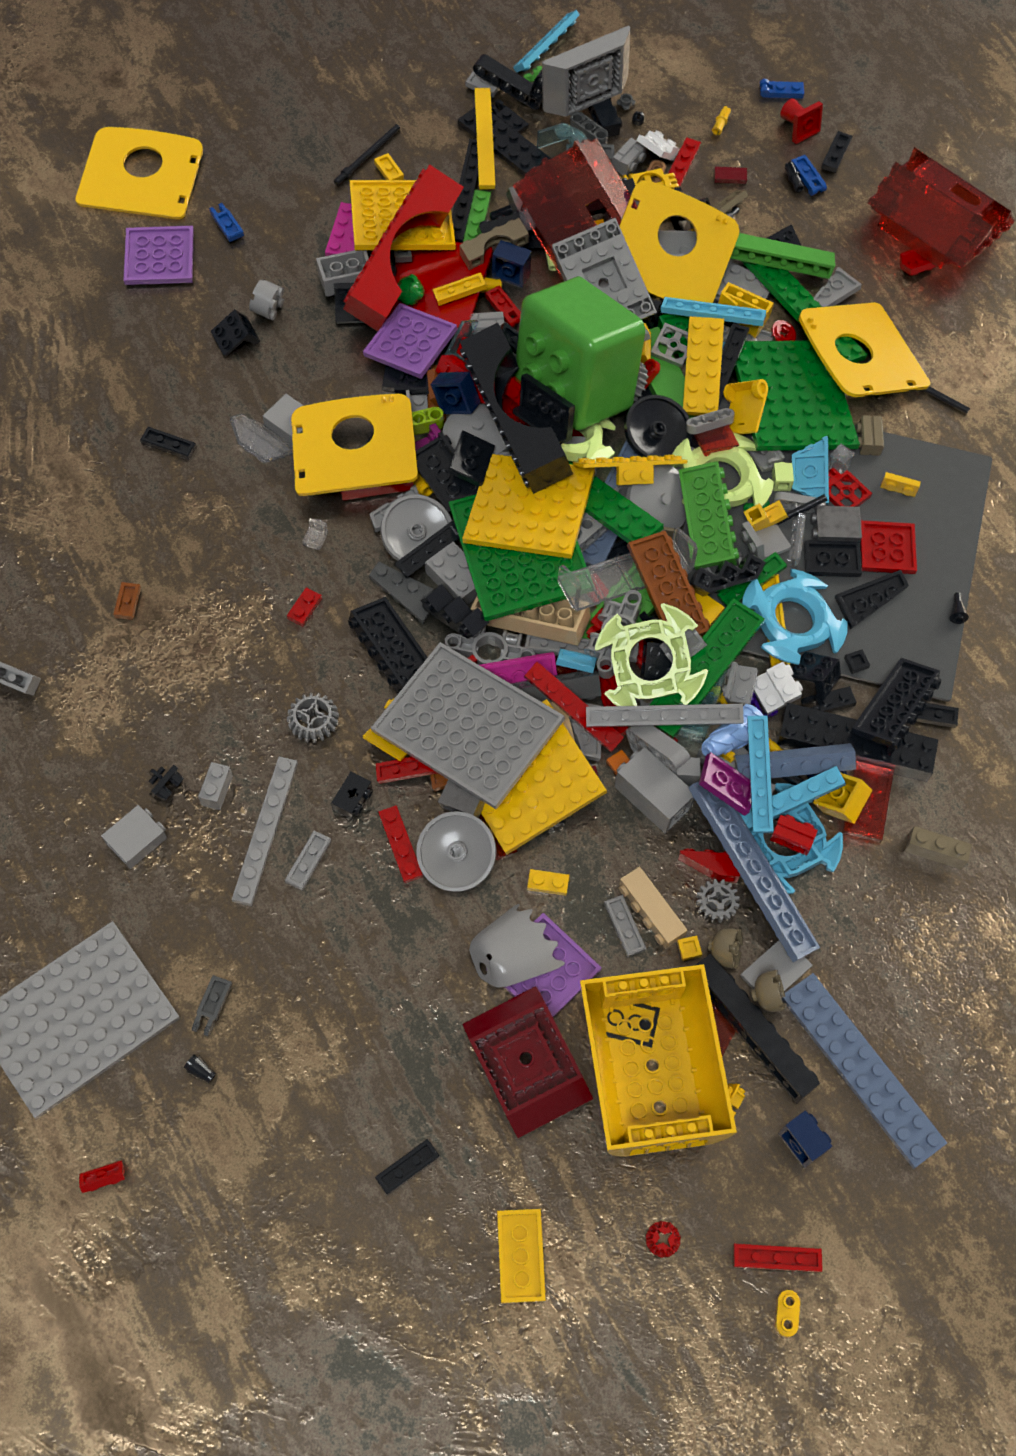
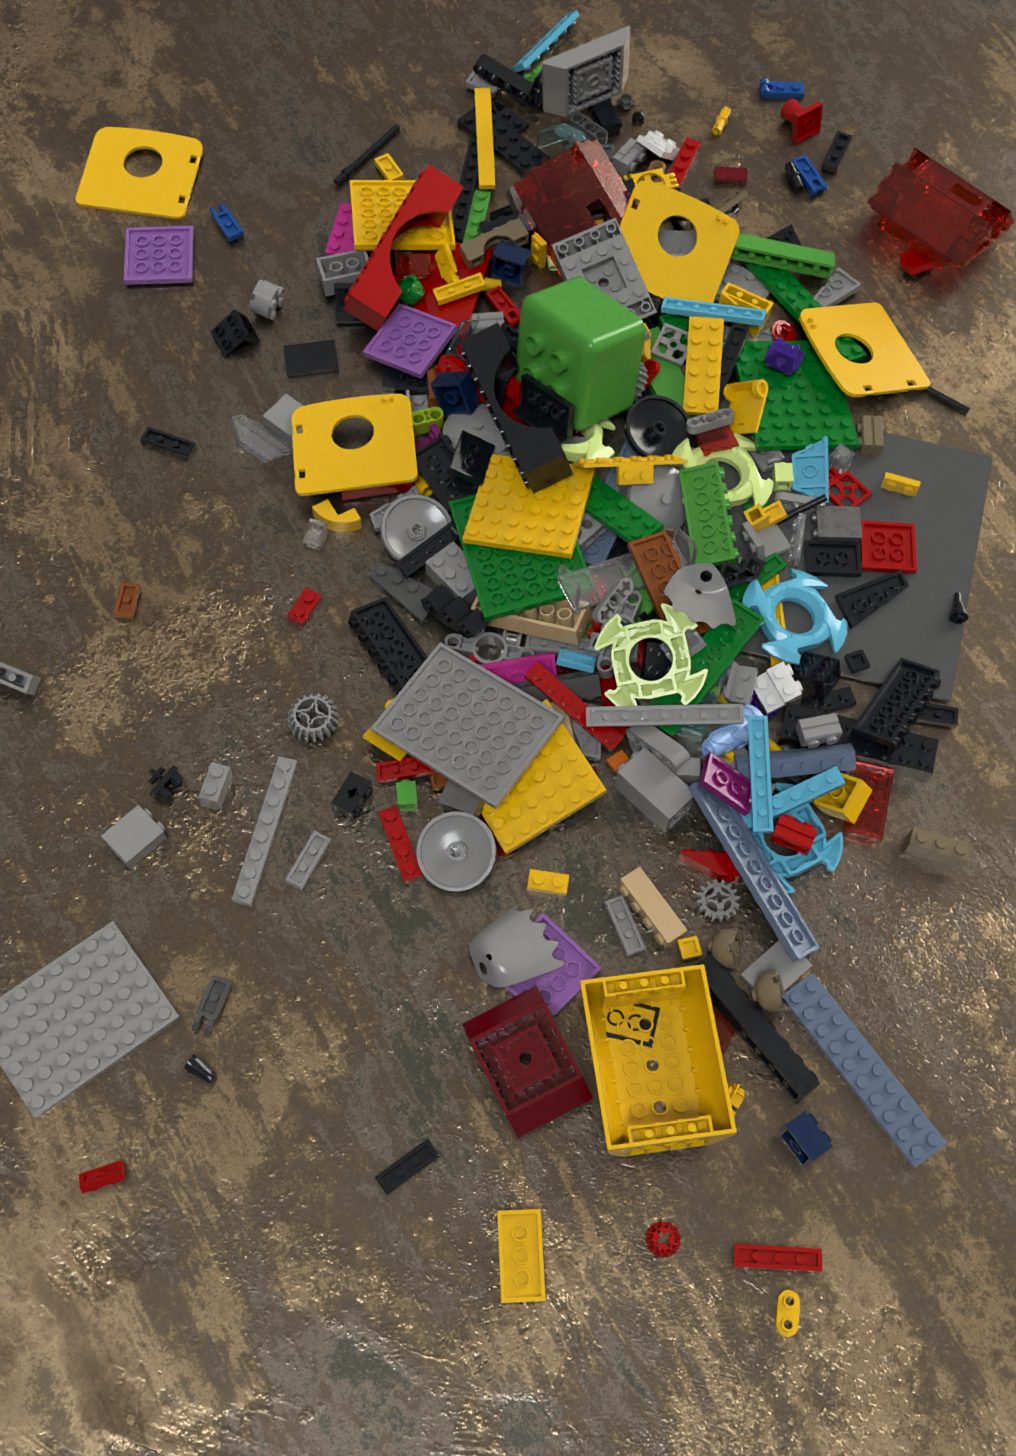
none -> black tile [283,340,339,377]
none -> yellow brick [312,499,362,532]
none -> clear red bracket [395,253,432,279]
none -> bright green brick [396,779,418,811]
none -> yellow hinge [434,243,459,284]
none -> yellow plate [531,233,547,269]
none -> light grey beam [592,578,634,624]
none -> light grey piece [664,563,736,629]
none -> dark purple piece [765,337,805,376]
none -> light grey brick [795,713,842,748]

